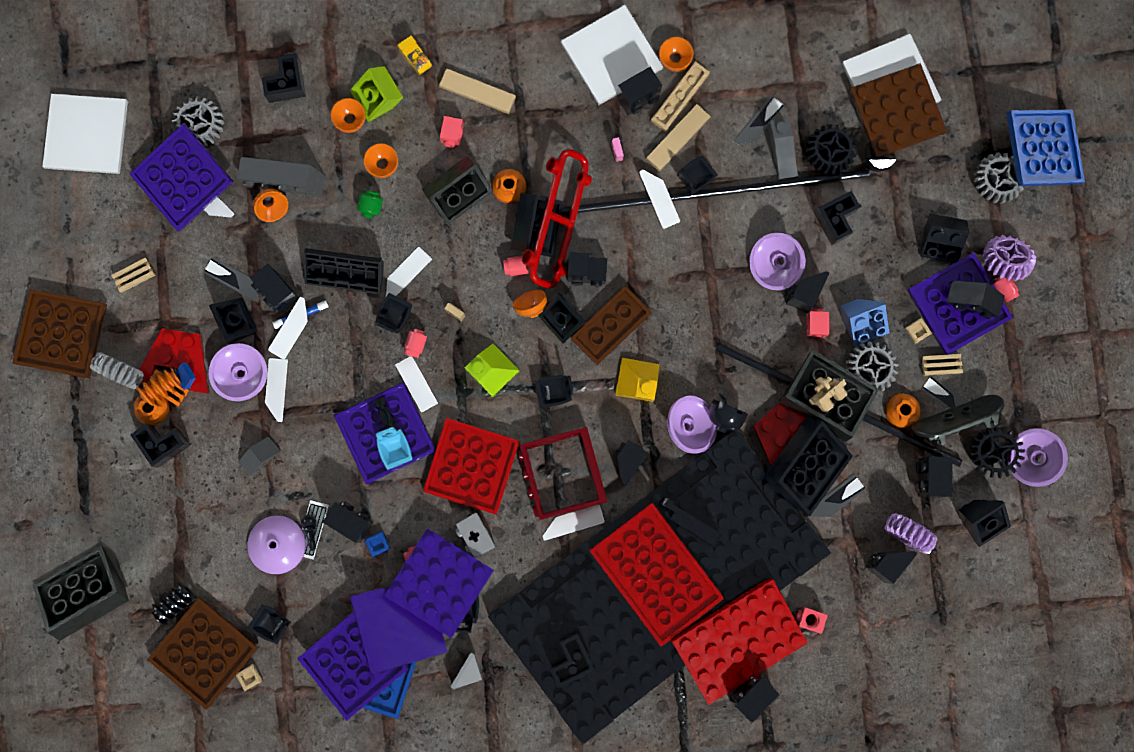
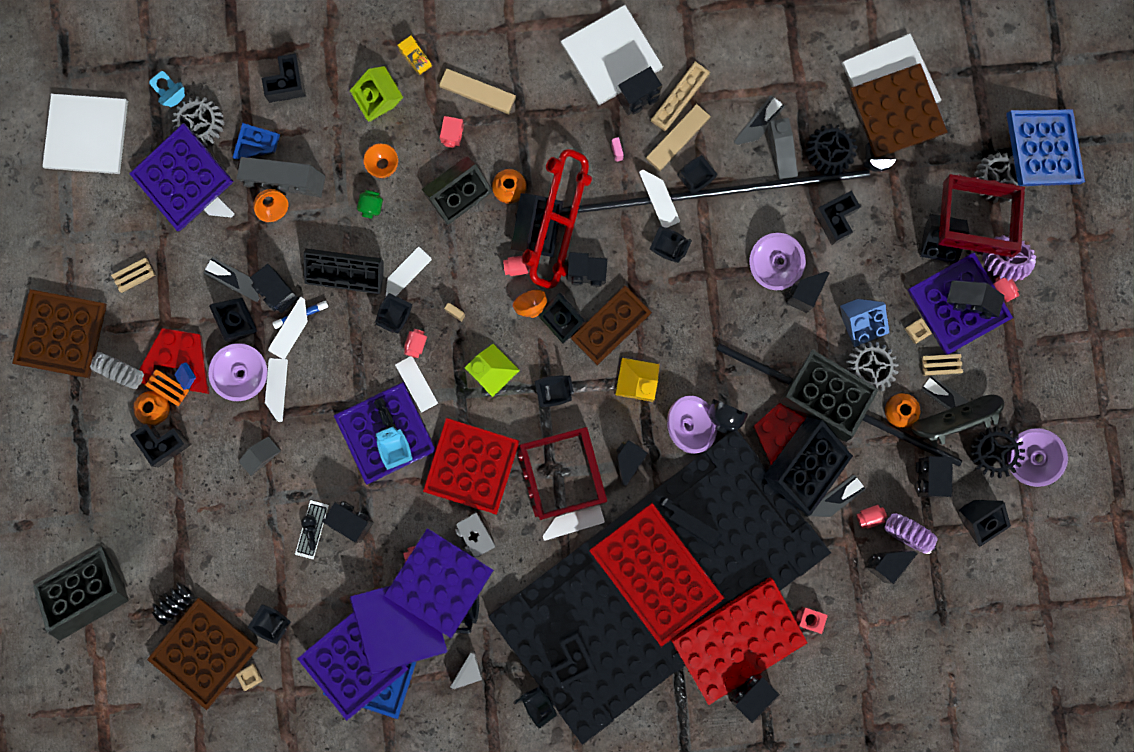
orange piece [136,366,182,406] -> none
lavender dish [247,516,306,574] -> none
orange piece [331,98,366,133] -> none
blue tile [364,531,391,557] -> none
orange piece [659,37,693,71] -> none
coral brick [806,308,829,337] -> none
tan hips [809,377,847,412] -> none
none -> medium azure piece [149,71,185,107]
none -> blue wing [233,123,280,159]
none -> black piece [514,686,558,729]
none -> black piece [649,226,692,263]
none -> coral brick [856,505,887,529]
none -> dark red window [938,174,1025,258]

